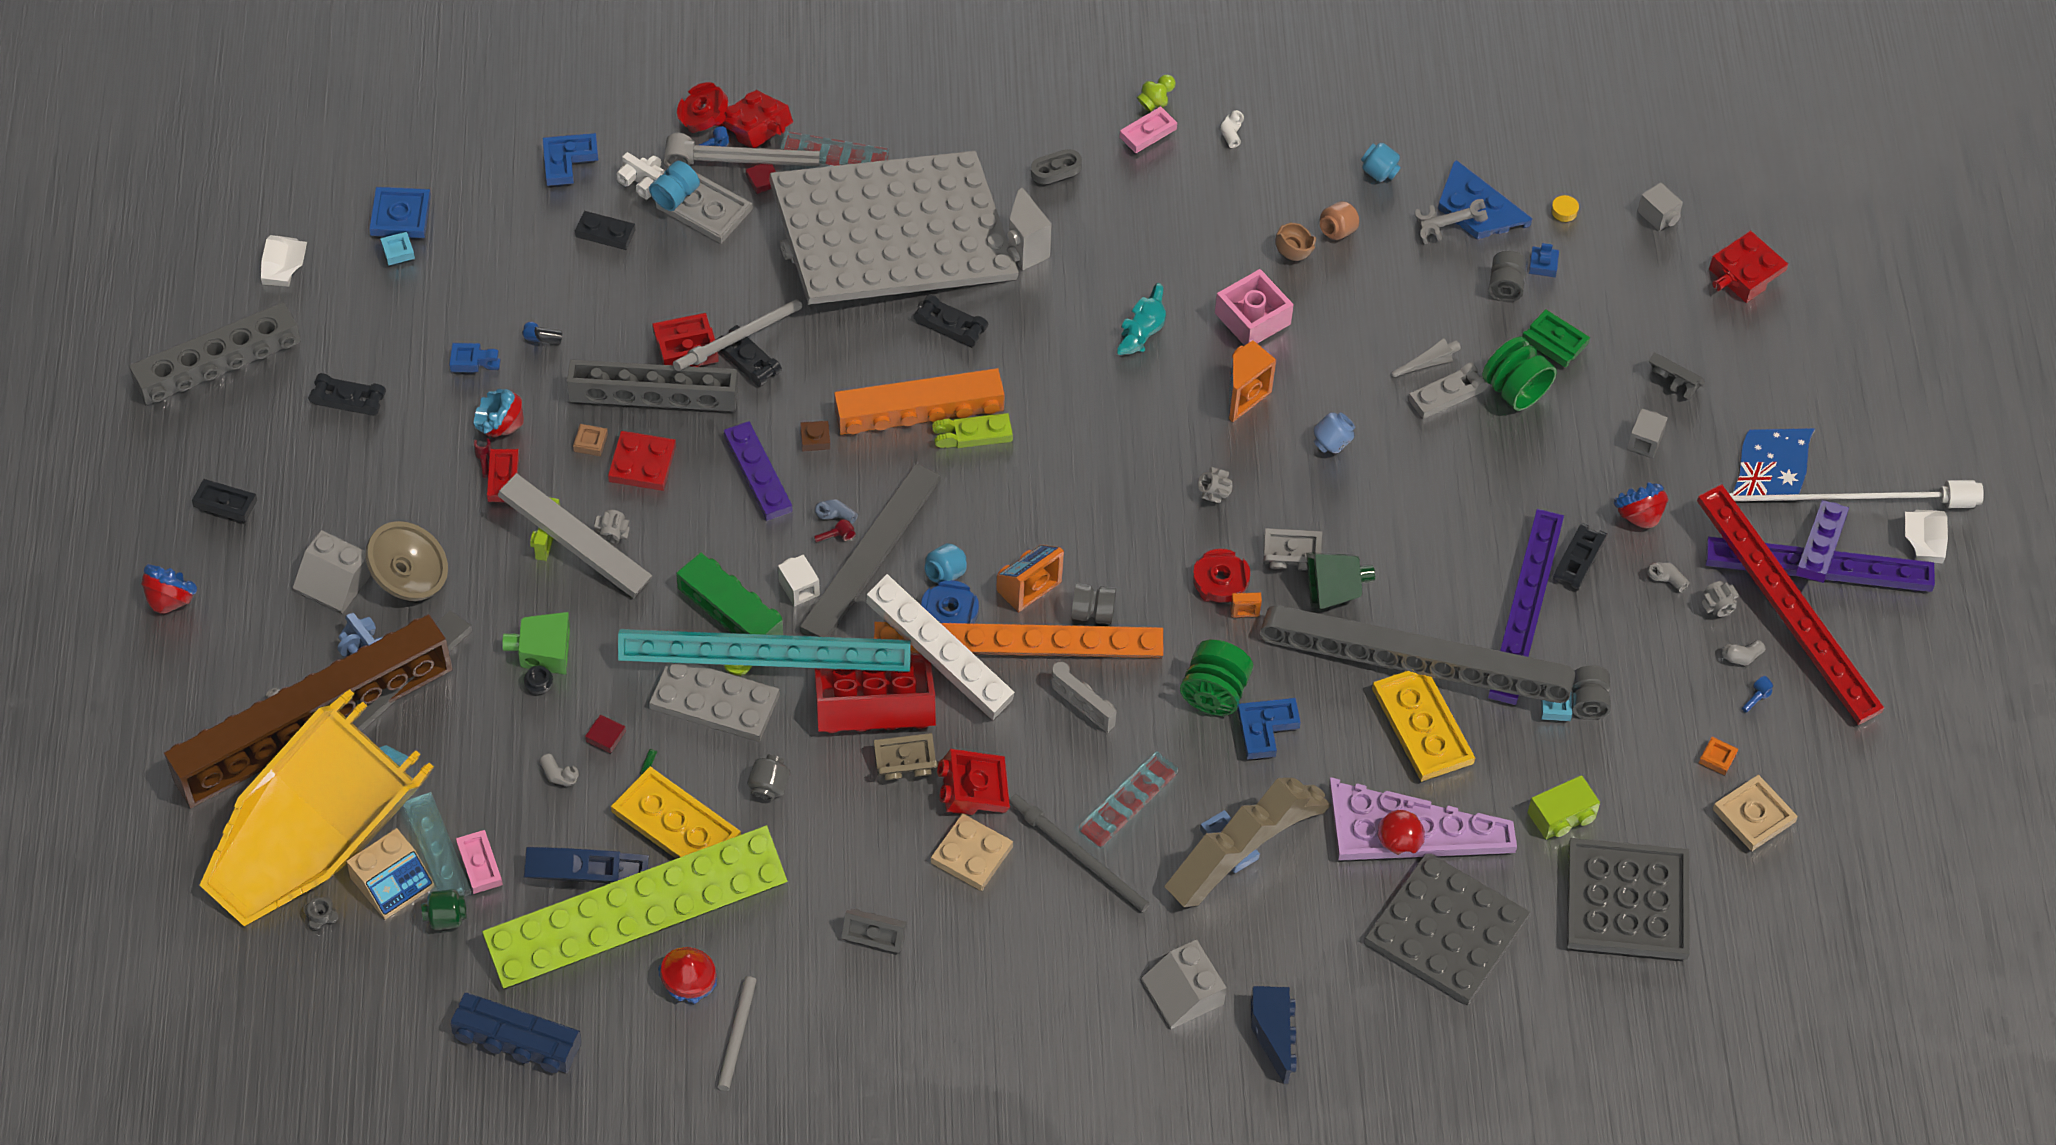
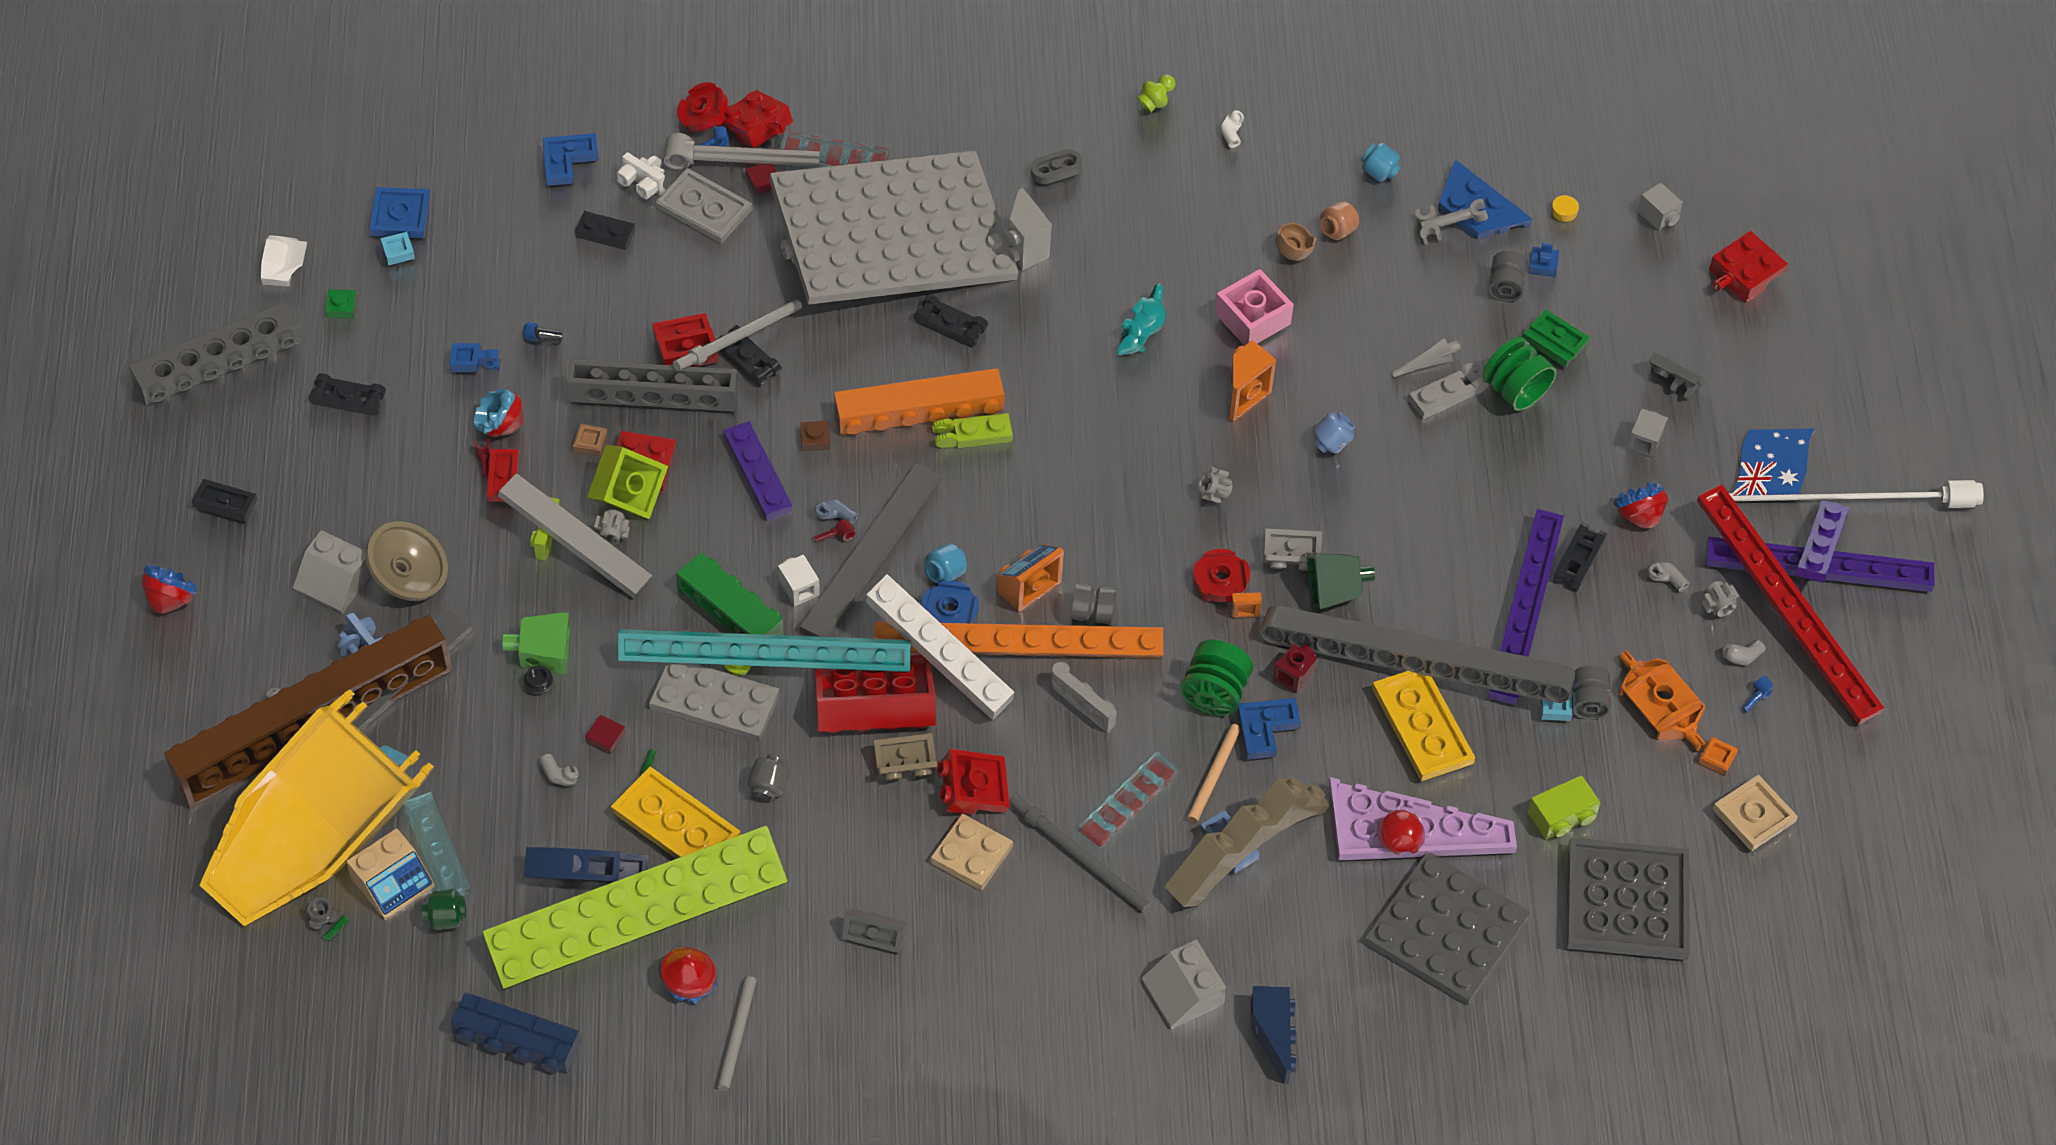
bright pink plate [456,830,503,894] -> none
dark azure wheel [649,160,700,211] -> none
bright pink plate [1119,107,1177,153] -> none
white slope [1905,510,1948,564] -> none
none -> green leg [323,915,350,941]
none -> green plate [325,289,357,319]
none -> lime slope [587,445,668,519]
none -> light nougat bar [1187,724,1241,824]
none -> dark red brick [1273,644,1318,694]
none -> orange plate [1618,650,1707,751]

